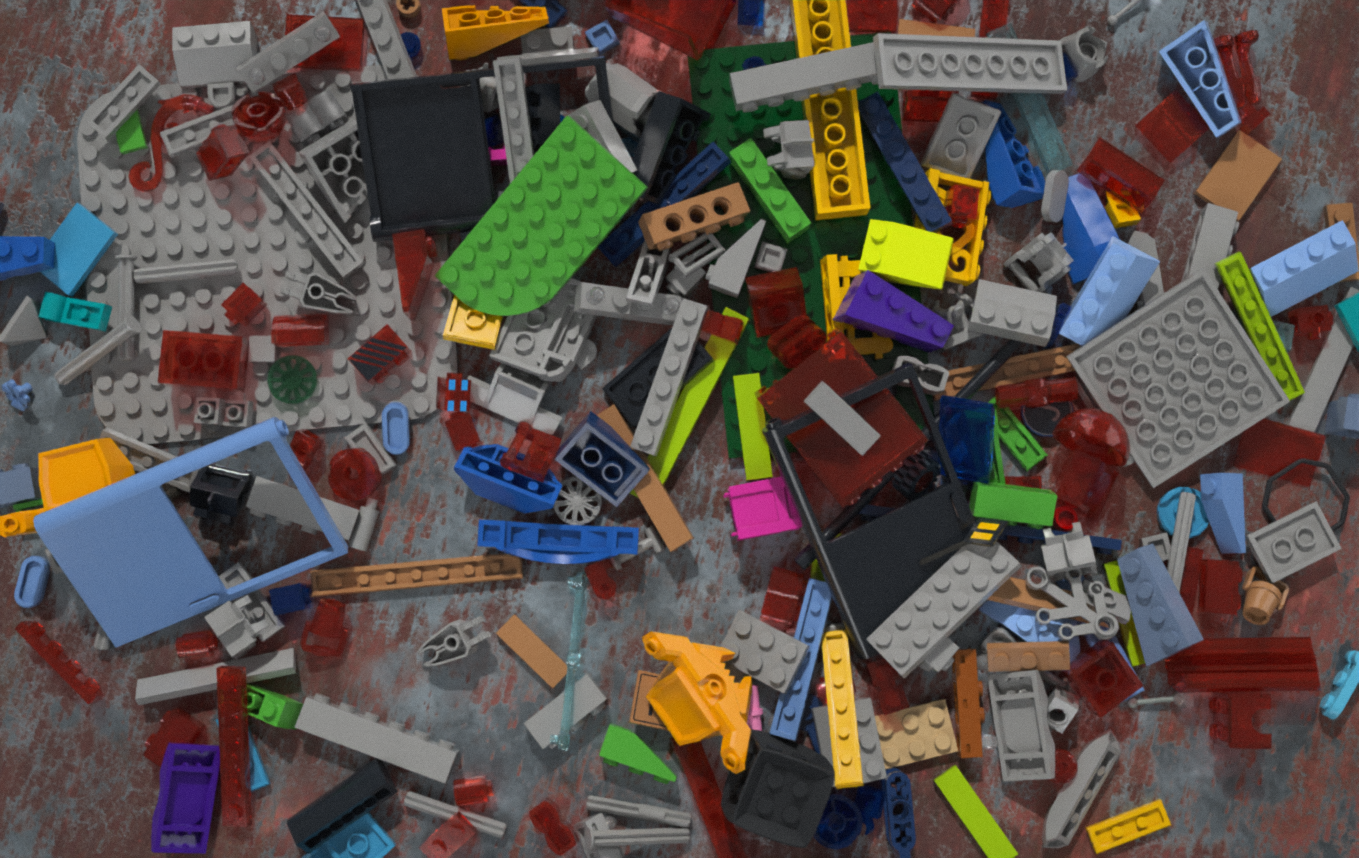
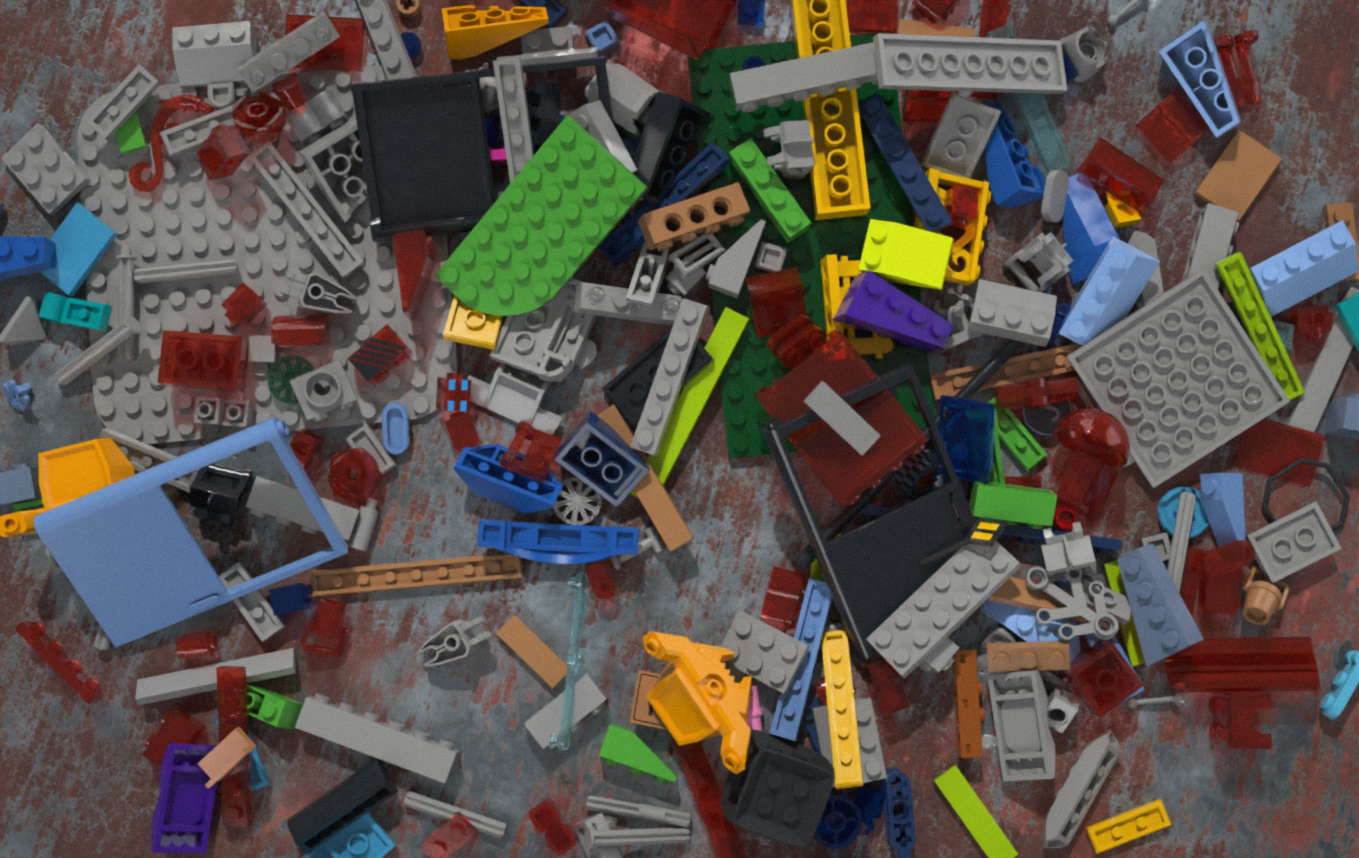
medium blue tile [14,556,50,608] -> none
light grey piece [204,595,269,660] -> none
clear red brick [453,775,494,807] -> none
clear red leg [701,310,745,345] -> none
dark pink container [723,477,802,541] -> none
lime tile [733,373,773,481] -> none
tan plate [875,698,958,769] -> none
light grey brick [892,356,949,395] -> none
clear red head [1047,748,1078,784] -> none
clear red tile [1238,103,1271,135] -> none
none -> light grey plate [1,123,90,216]
none -> nougat panel [198,727,257,789]
none -> light grey brick [290,359,357,422]
none -> clear red tile [1200,540,1255,576]

